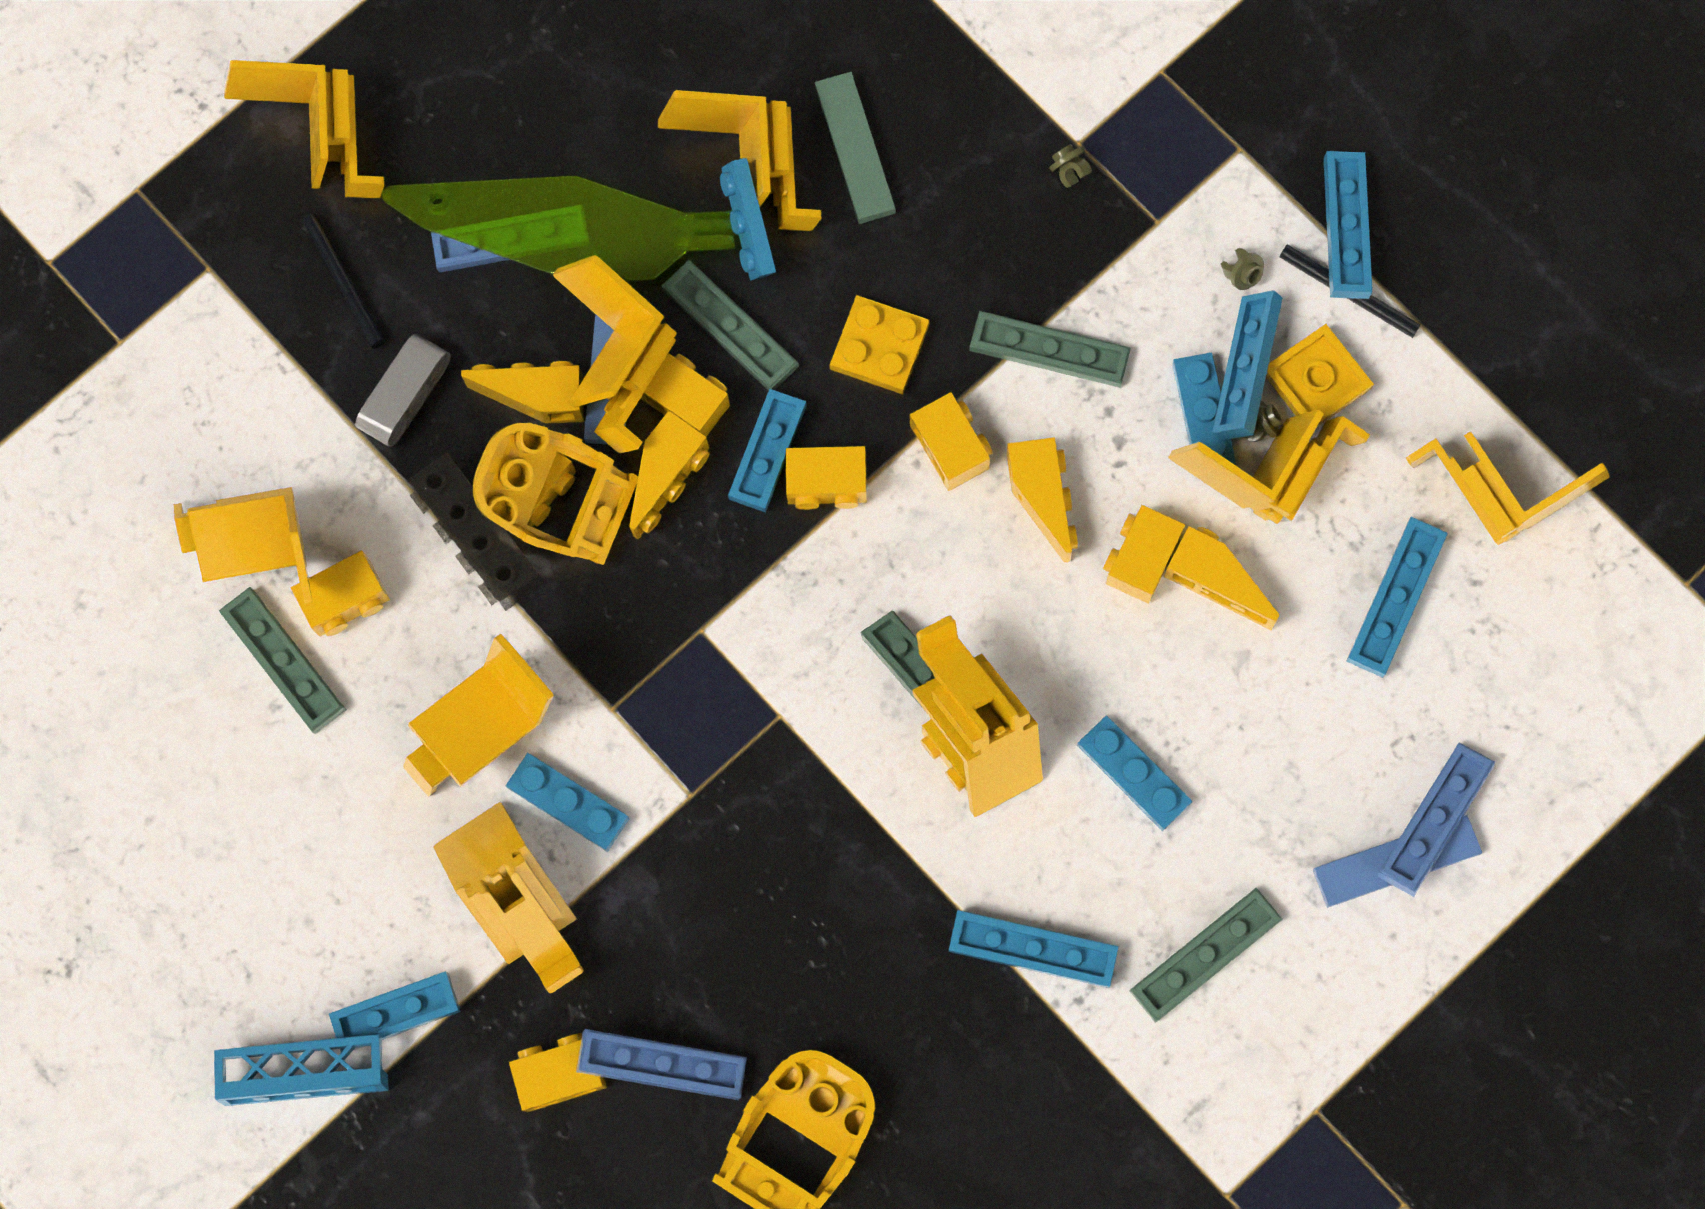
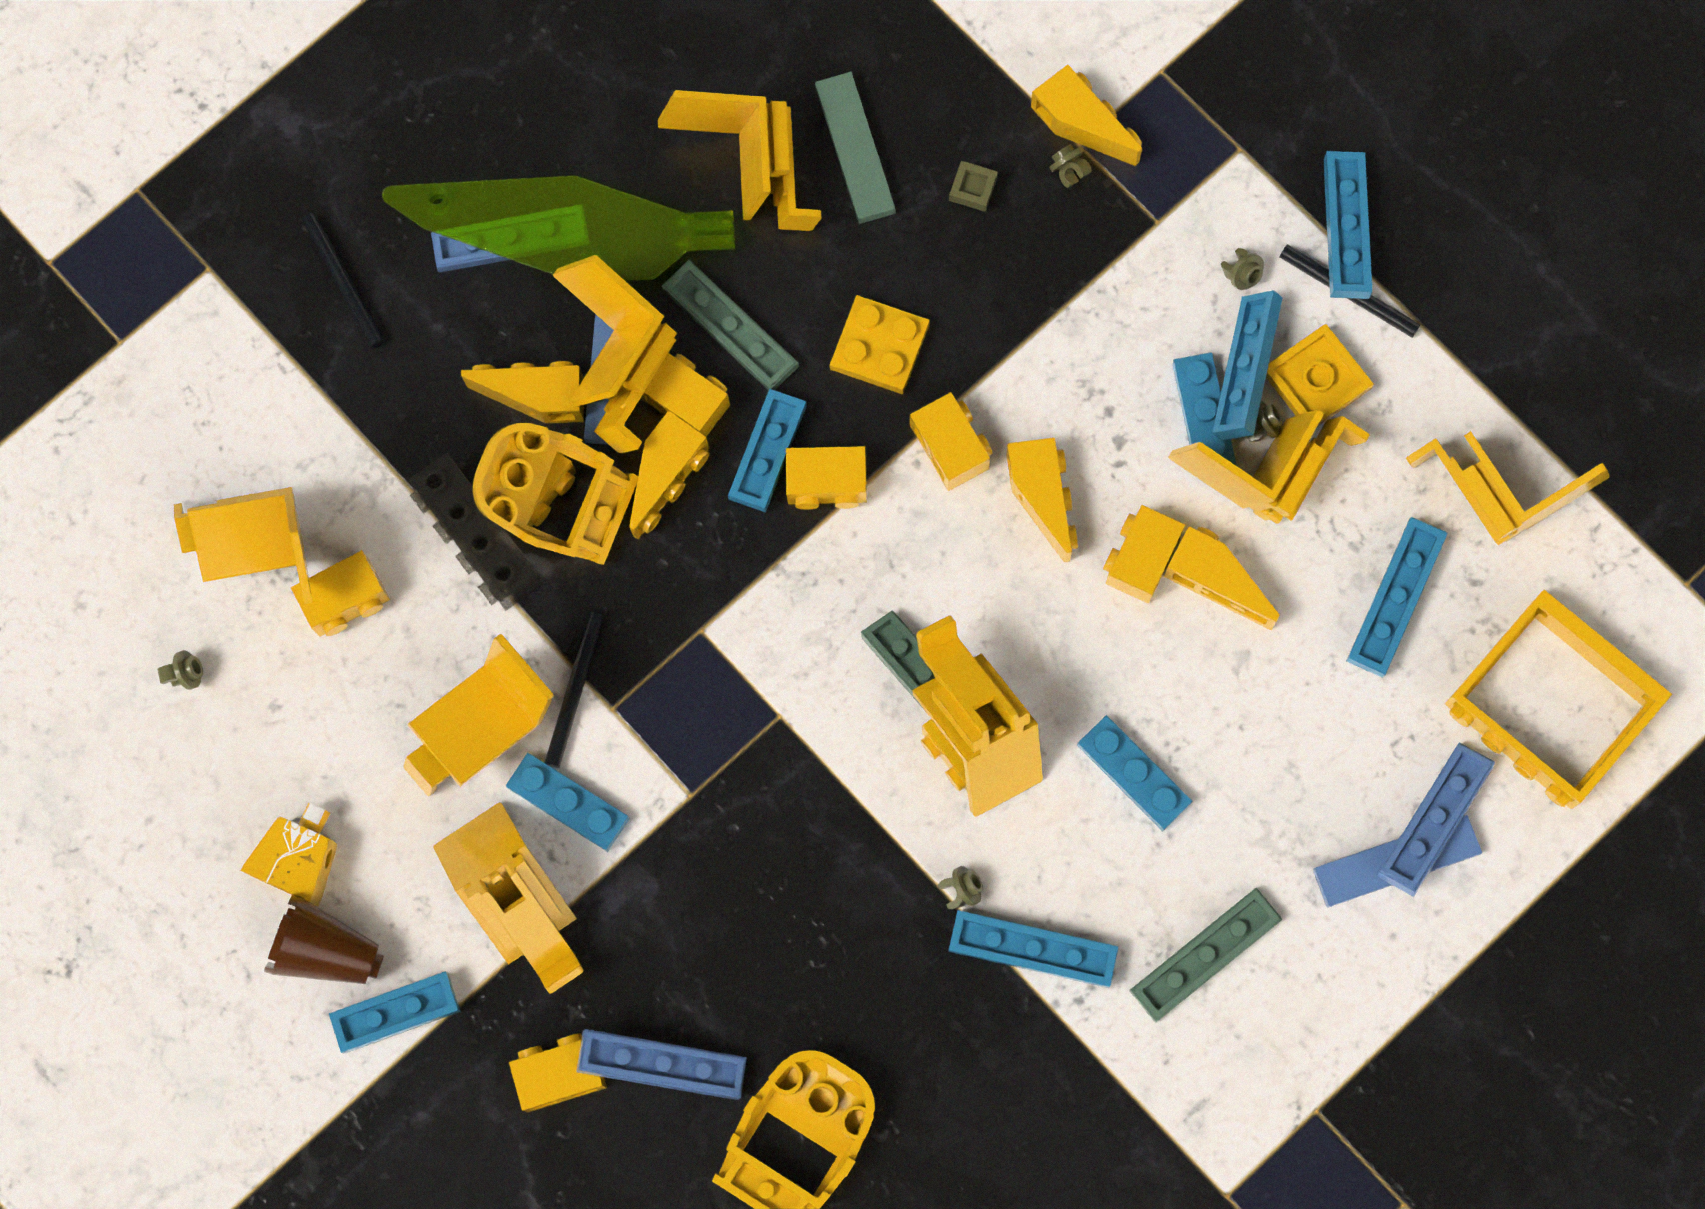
dark azure fence [214,1034,389,1106] -> none
sand green tile [219,587,347,734] -> none
yellow piece [224,60,384,198] -> none
light grey beam [355,334,451,447] -> none
dark azure plate [720,158,776,281] -> none
sand green tile [970,311,1131,388] -> none
none -> olive plate [157,650,203,690]
none -> yellow torso [240,803,337,907]
none -> reddish brown cone [264,894,384,984]
none -> black bar [544,611,604,768]
none -> olive plate [938,866,983,909]
none -> olive plate [949,161,998,212]
none -> yellow slope [1031,64,1142,166]
none -> yellow window [1445,590,1672,809]

